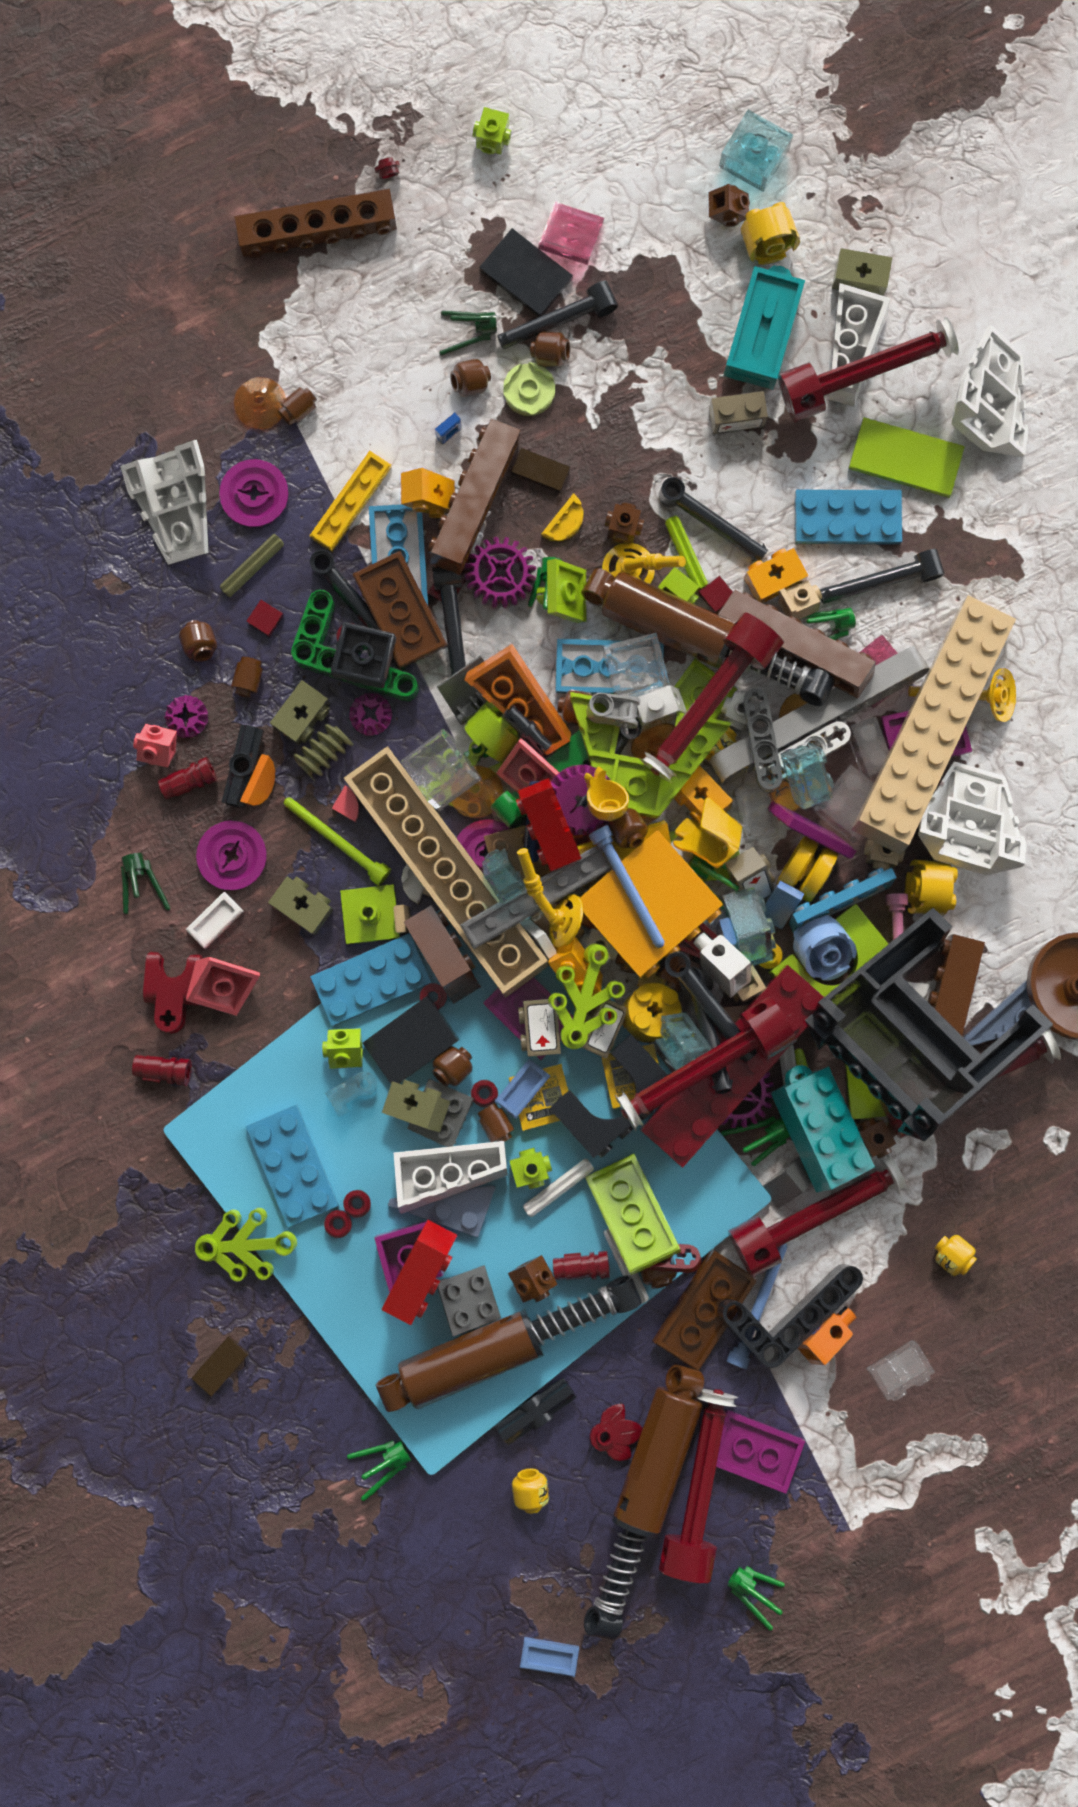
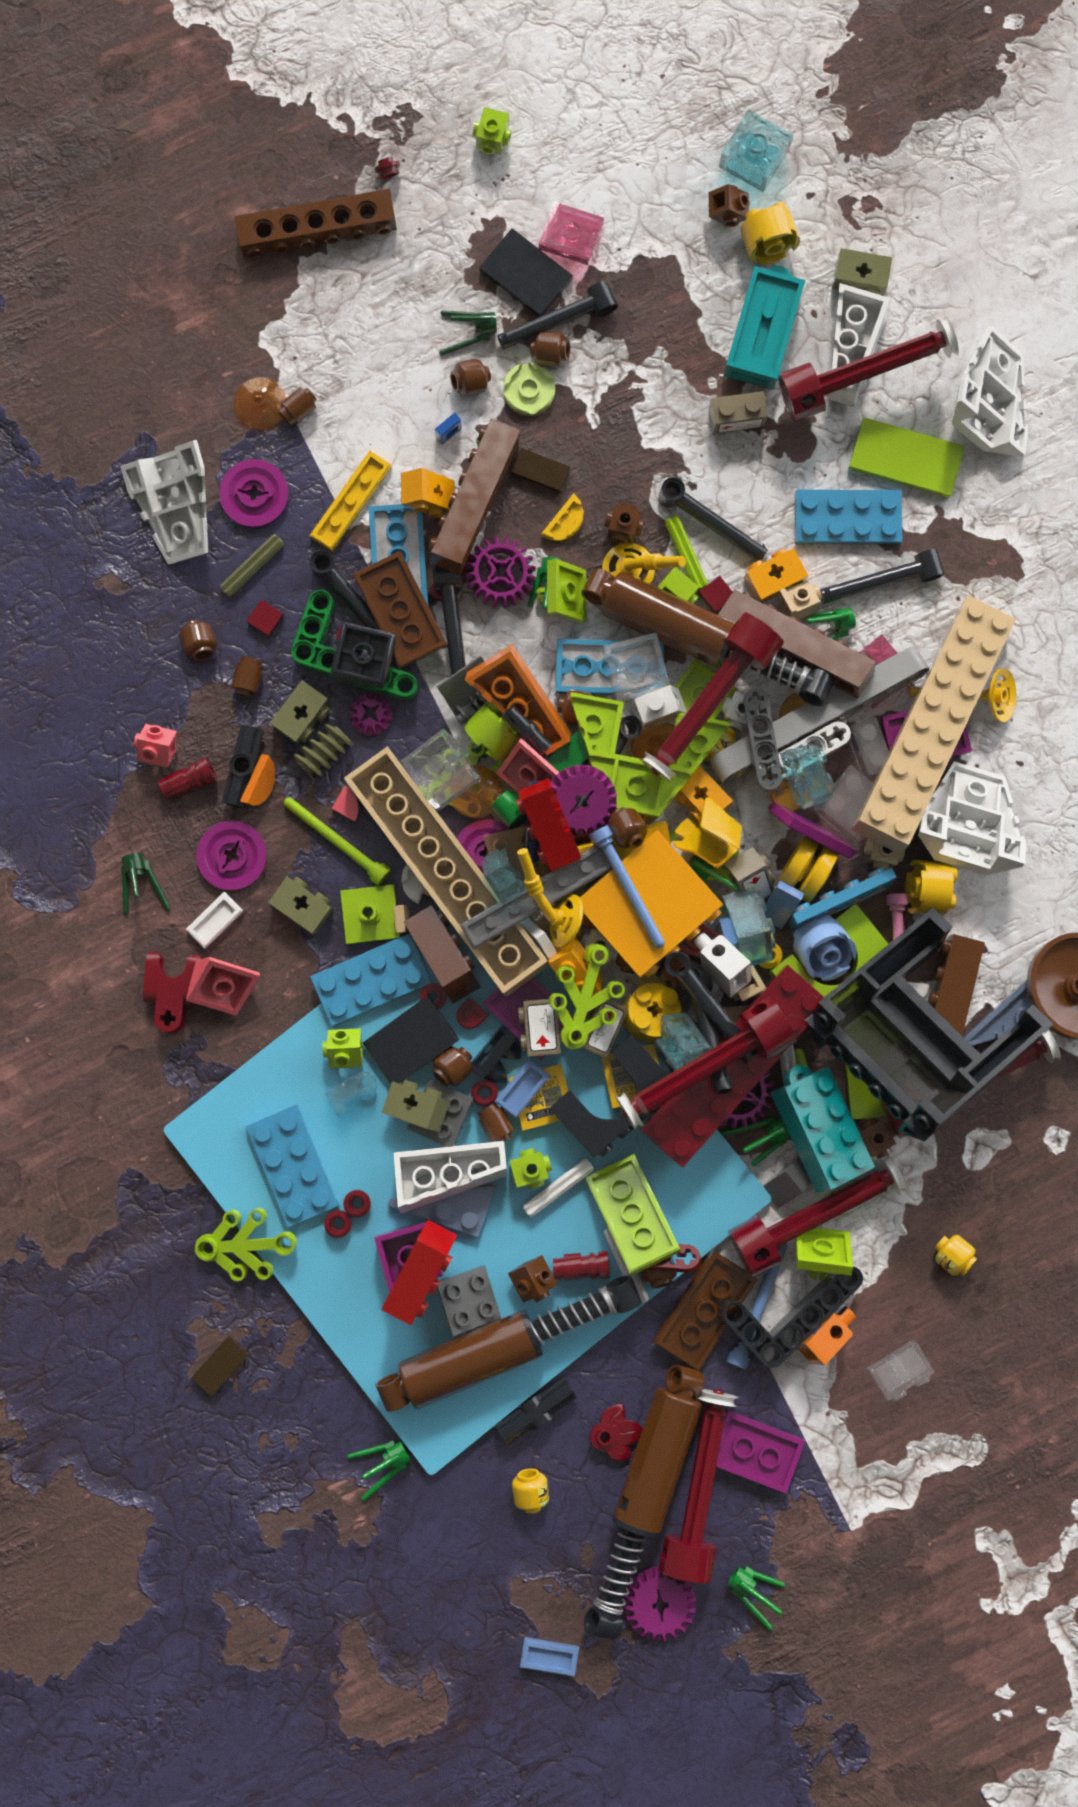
dark red axle [132,1055,192,1086] -> none
magenta gear [165,695,208,738] -> none
yellow piece [584,766,629,821] -> none
light grey piece [586,693,641,729] -> none
none -> dark red tile [456,996,489,1029]
none -> black tile [471,1025,521,1083]
none -> magenta gear [624,1566,696,1642]
none -> lime tile [794,1227,853,1280]

